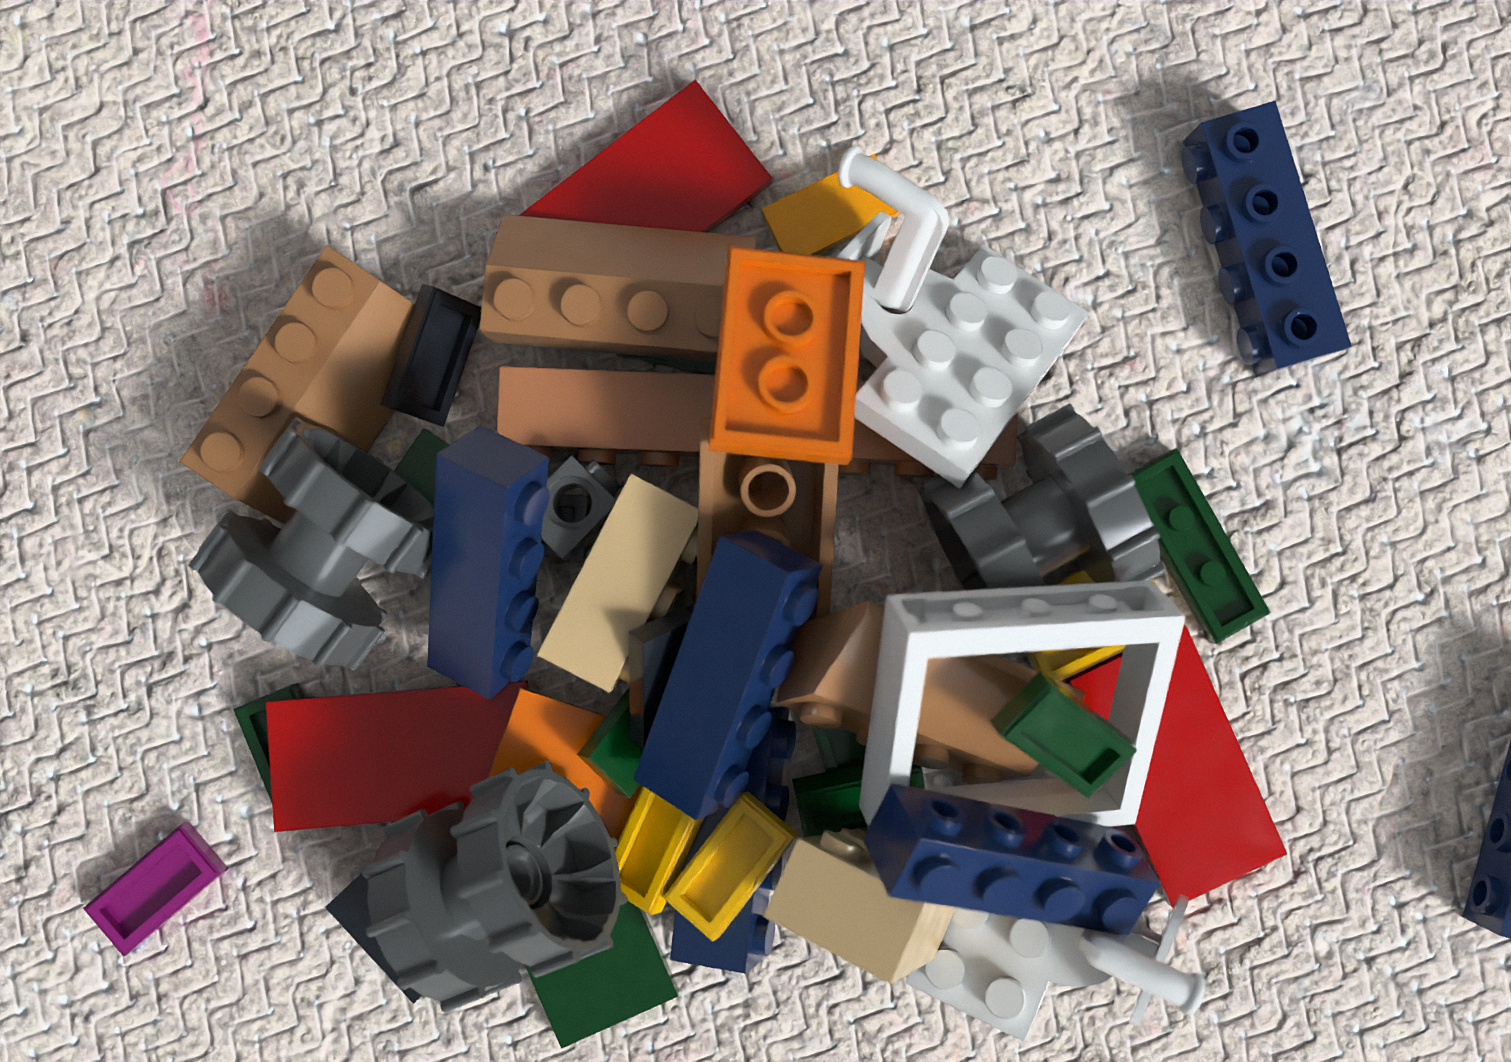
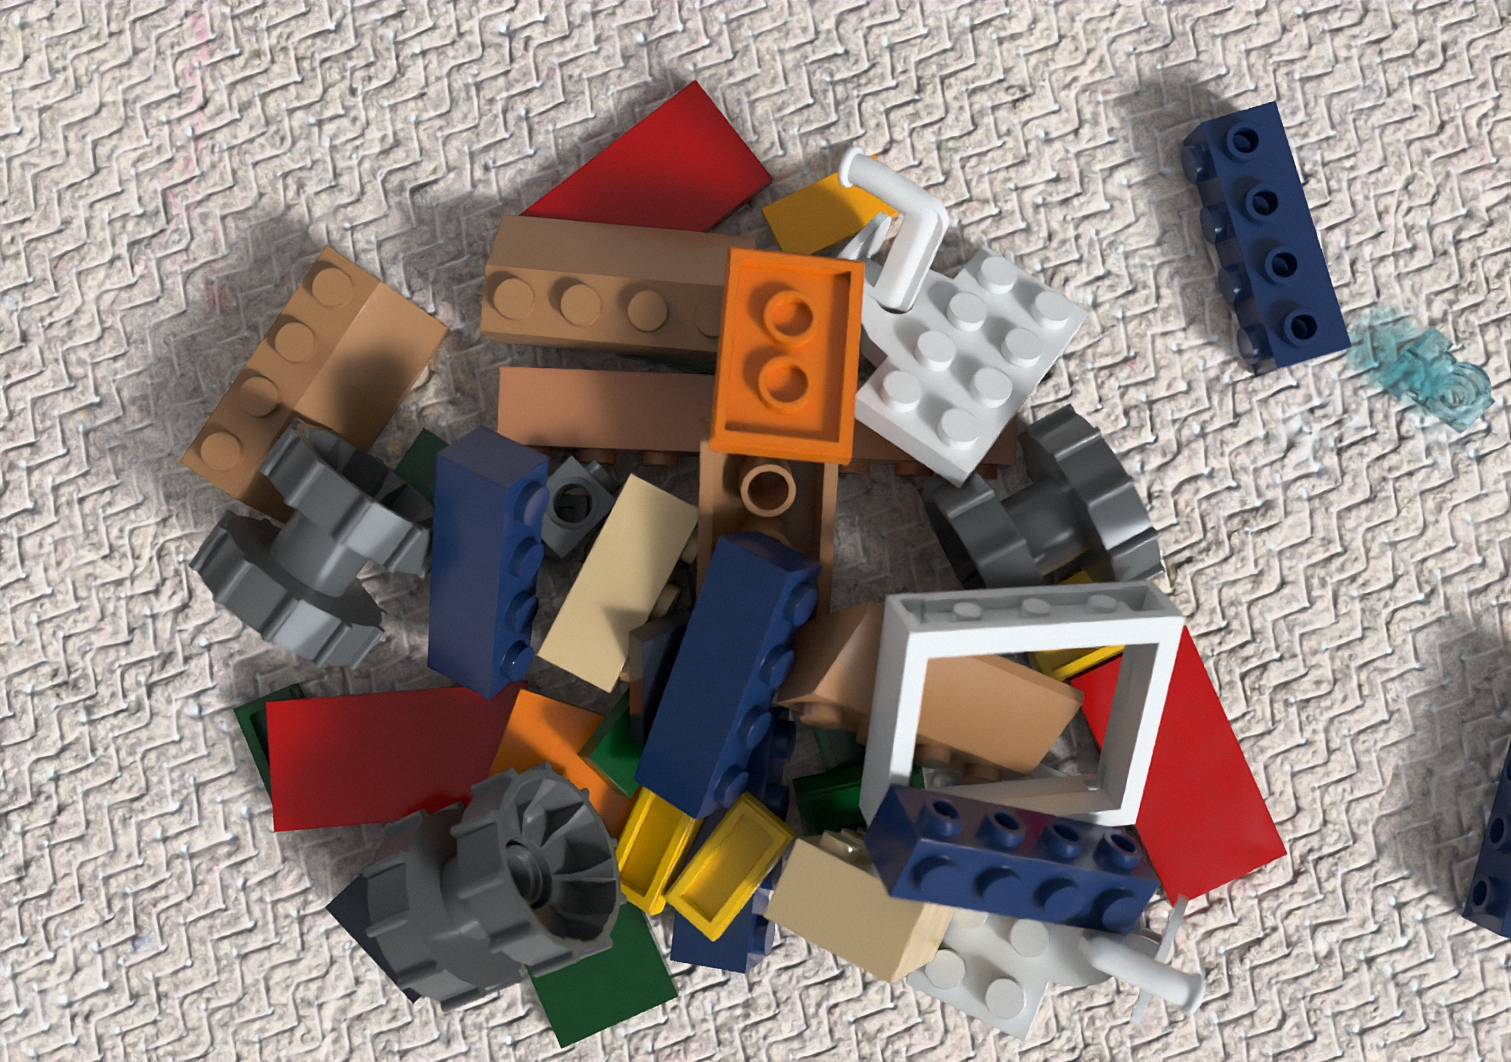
magenta tile [83,821,229,957] -> none
black tile [380,284,482,427] -> none
dark green tile [990,670,1138,798] -> none
dark green tile [1128,448,1271,644] -> none
none -> clear light blue plate [1376,326,1496,434]

